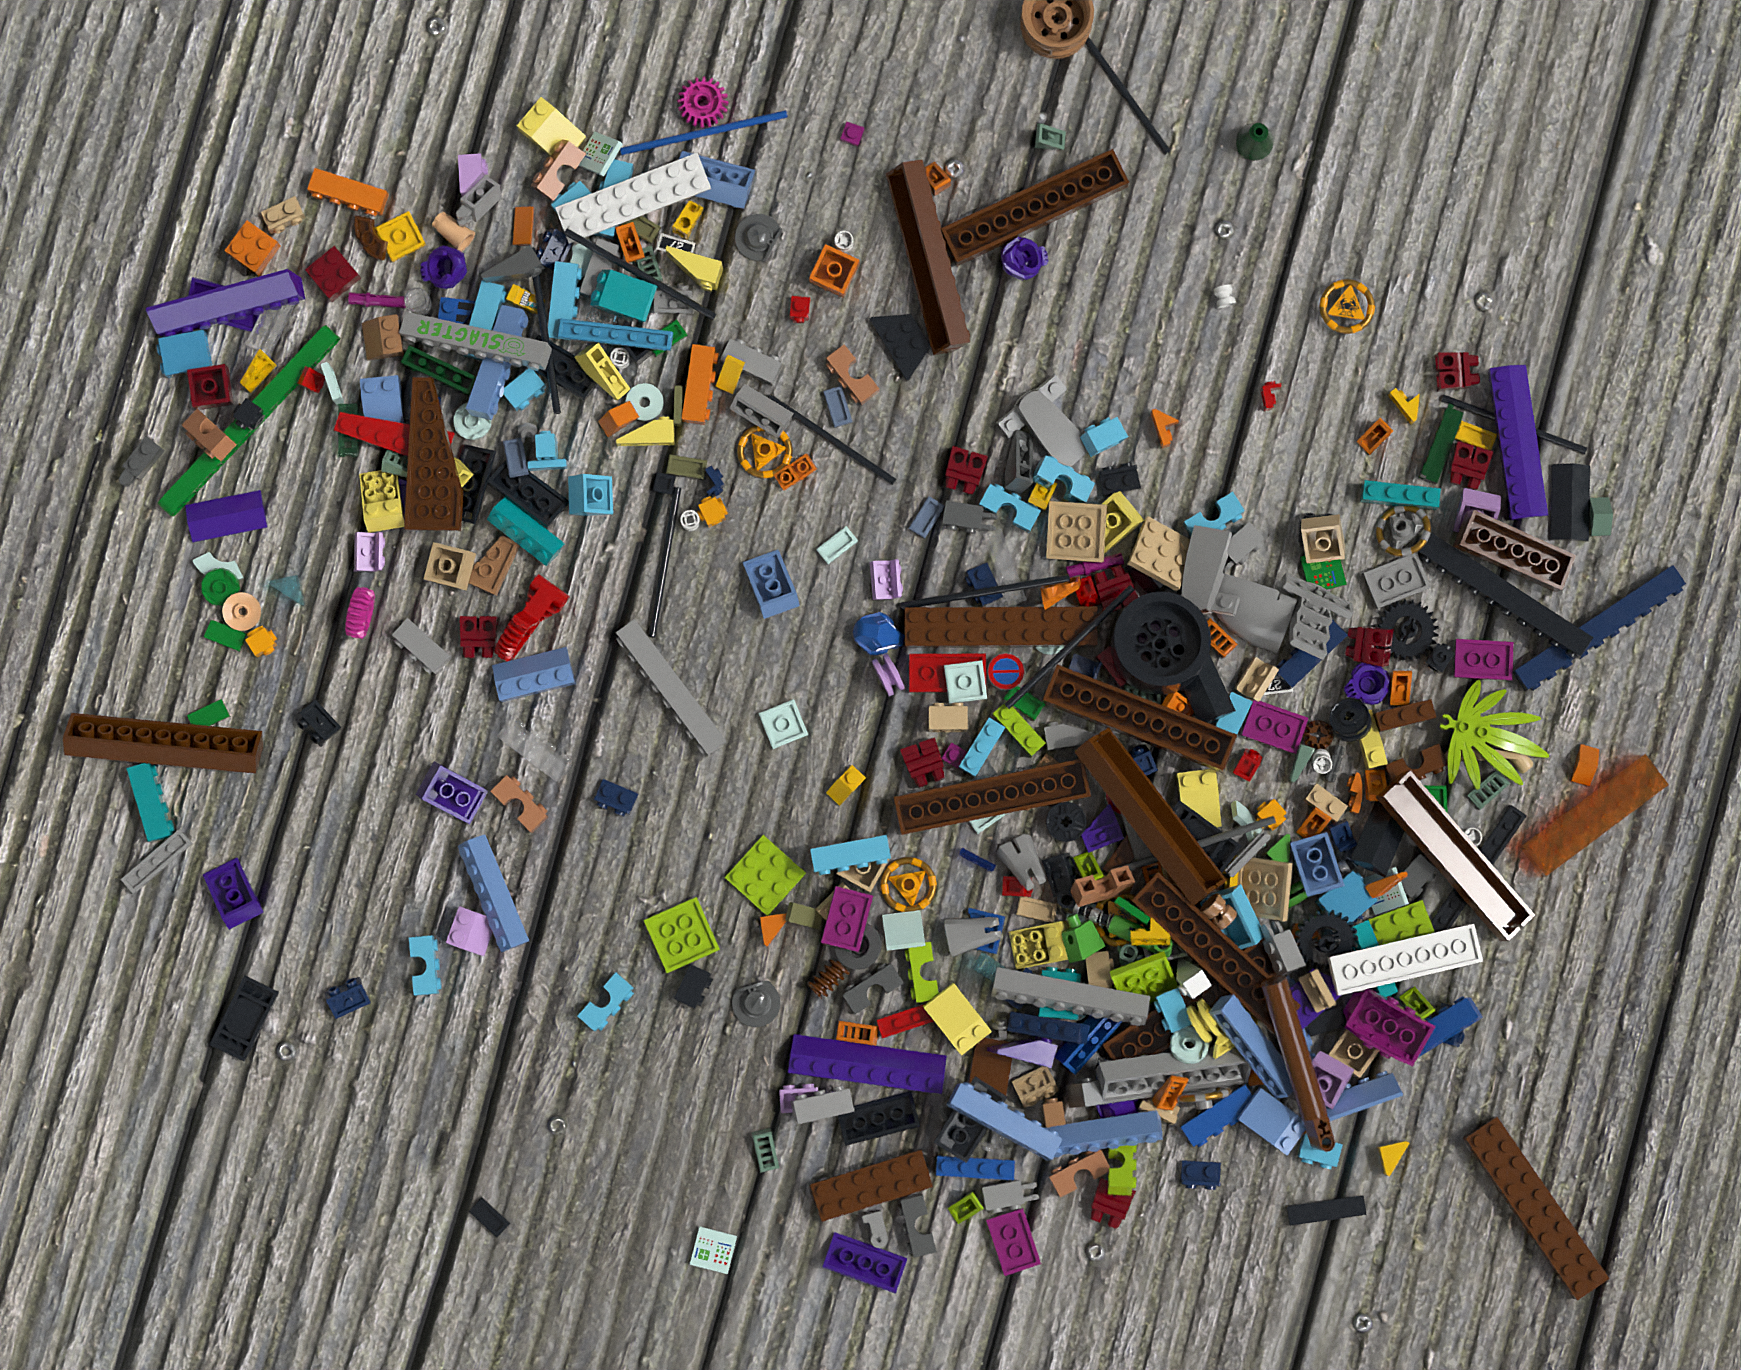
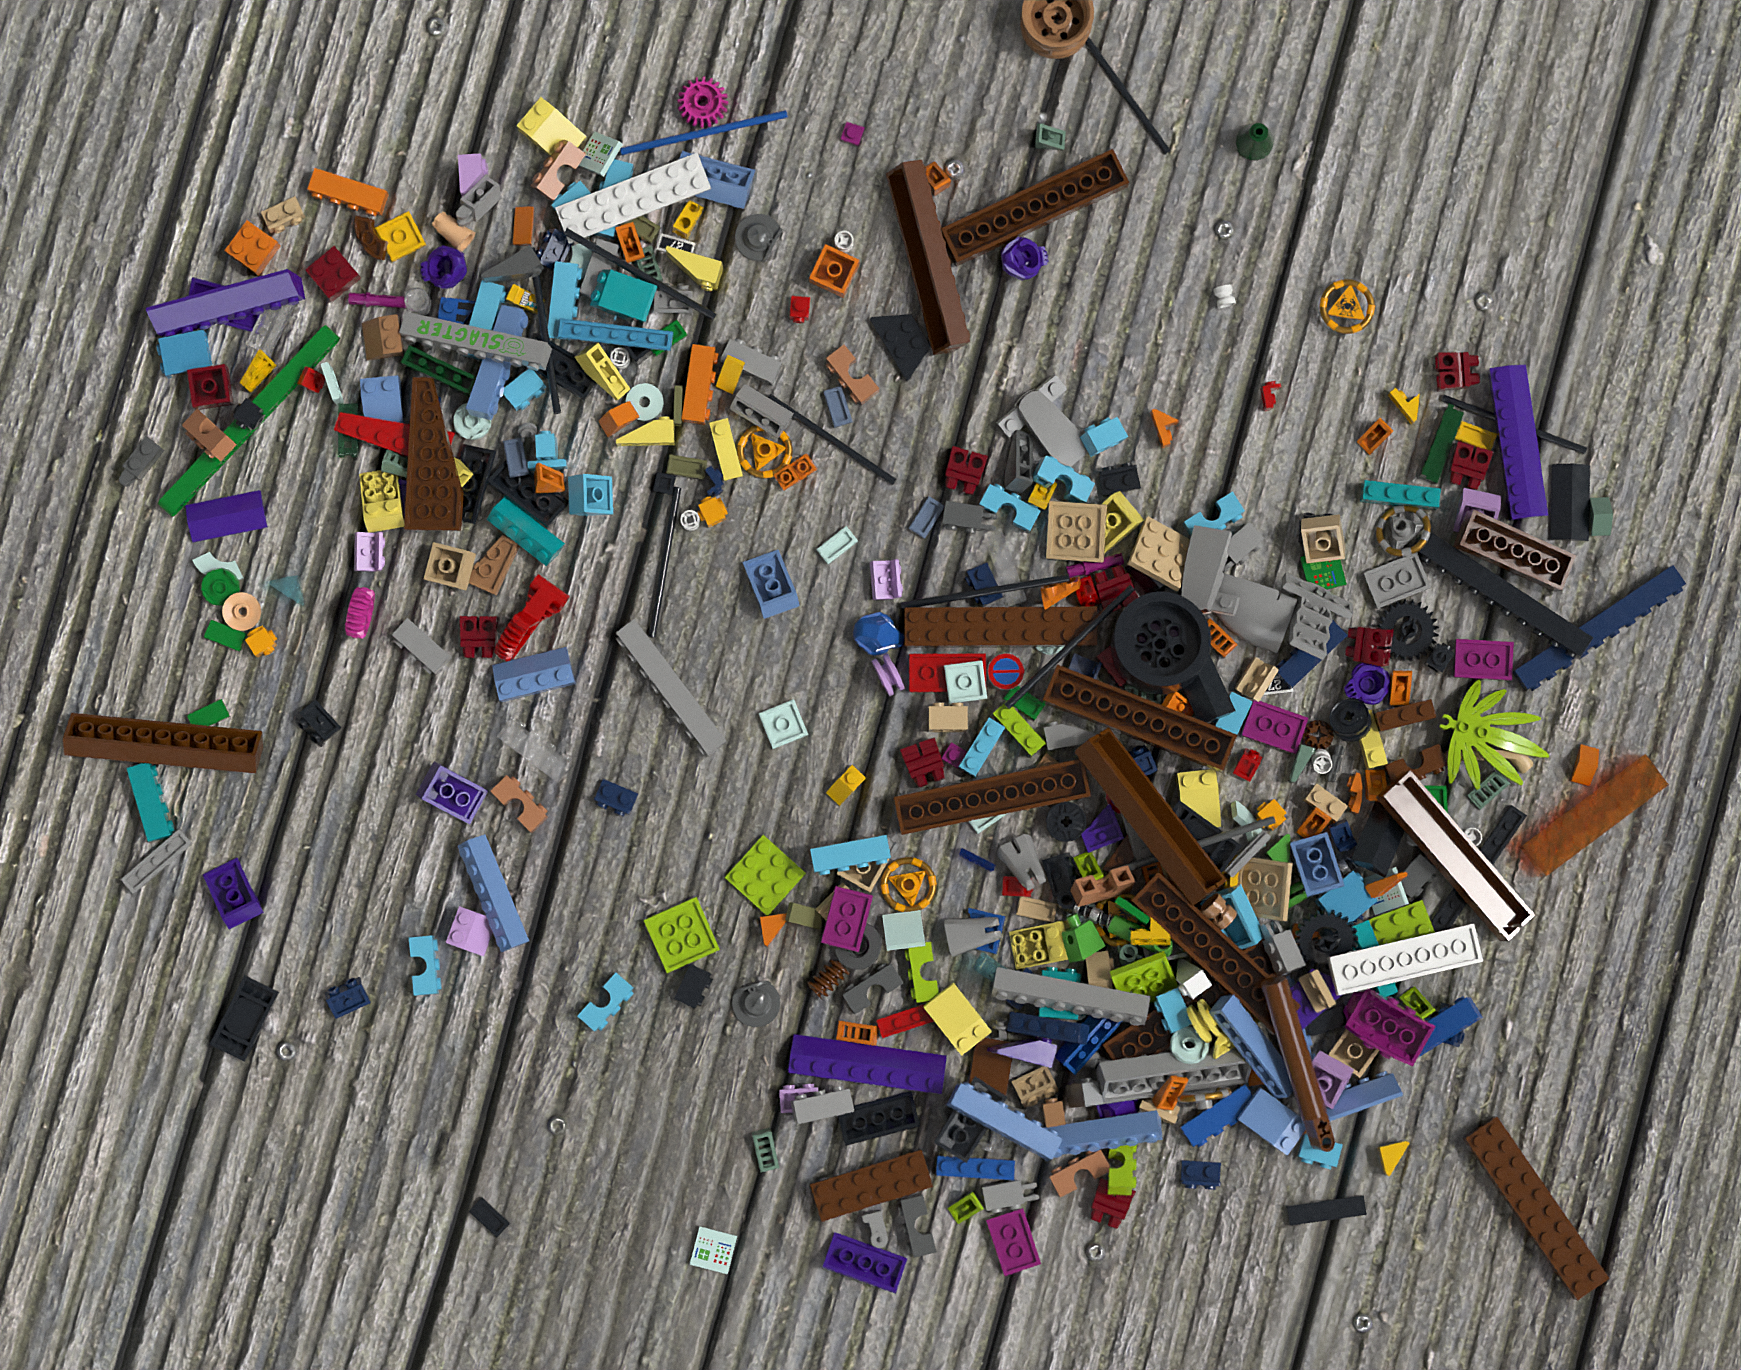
none -> orange slope [534,463,565,493]
none -> light yellow slope [709,418,743,481]

